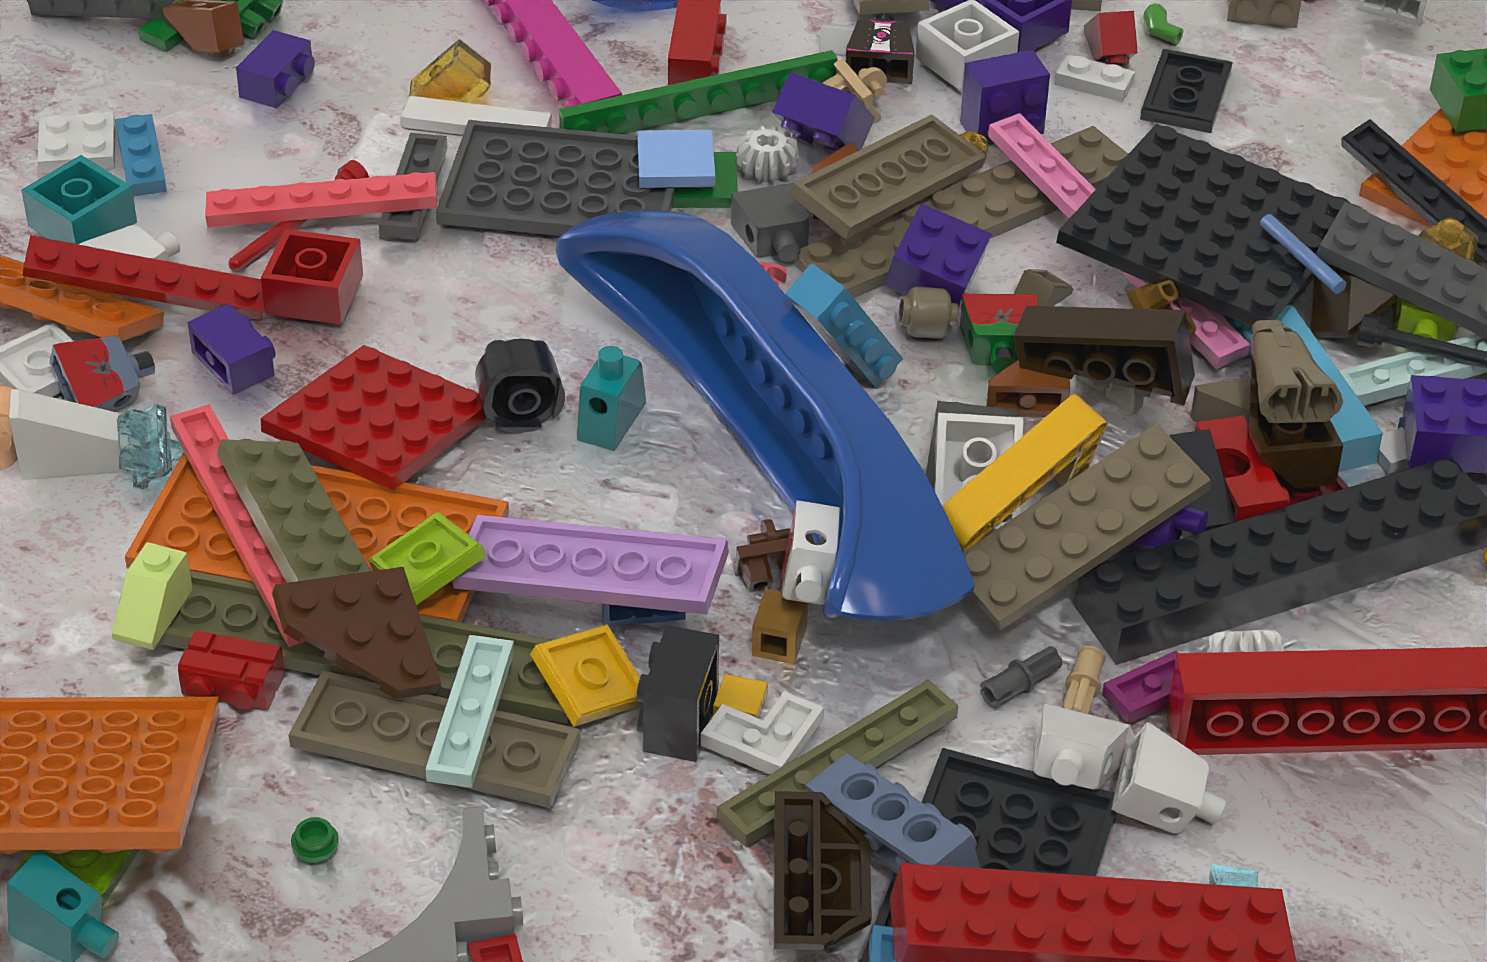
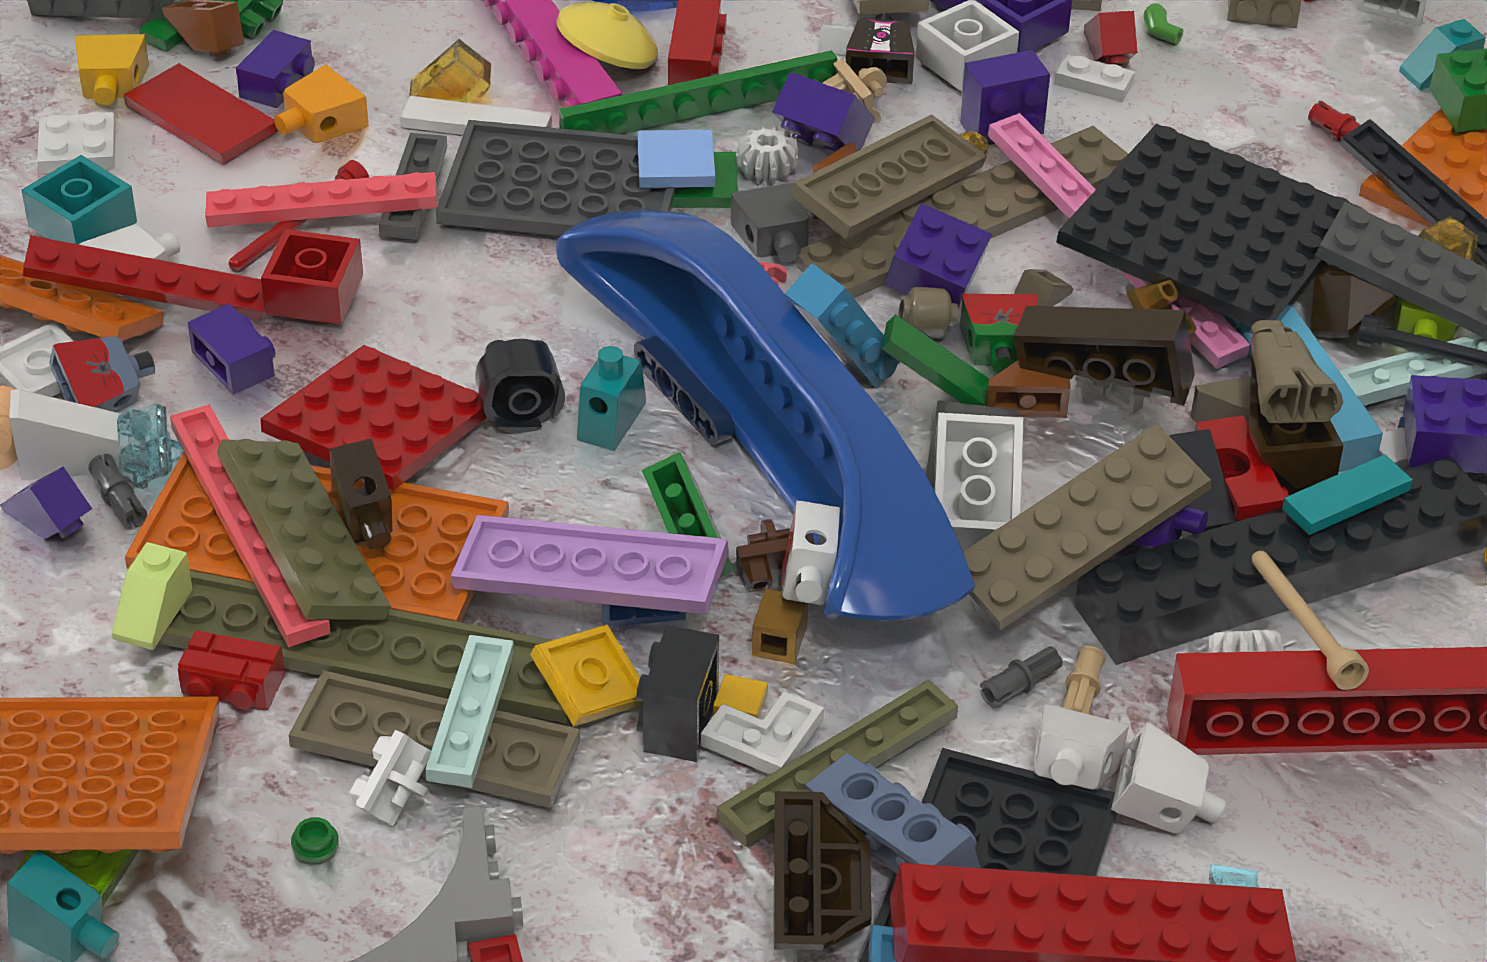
dark azure plate [115,114,167,197] -> none
reddish brown plate [272,567,442,699] -> none
lime plate [368,512,487,605] -> none
yellow beam [943,393,1108,551] -> none
magenta plate [1102,651,1178,724] -> none
black tile [1140,49,1233,133] -> none
medium blue bar [1260,214,1346,294] -> none
none -> dark purple slope [0,466,92,539]
none -> yellow torso [75,34,149,105]
none -> dark grey pin [88,454,148,529]
none -> red tile [124,63,278,164]
none -> light orange torso [274,64,369,143]
none -> dark brown torso [329,438,393,549]
none -> white hips [350,730,431,826]
none -> light yellow dish [556,2,658,69]
none -> dark blue beam [634,336,735,446]
none -> green brick [642,452,735,578]
none -> green tile [881,314,989,406]
none -> tan piece [1252,551,1369,690]
none -> teal tile [1282,454,1413,535]
none -> red pin [1308,101,1360,142]
none -> teal slope [1399,19,1486,90]

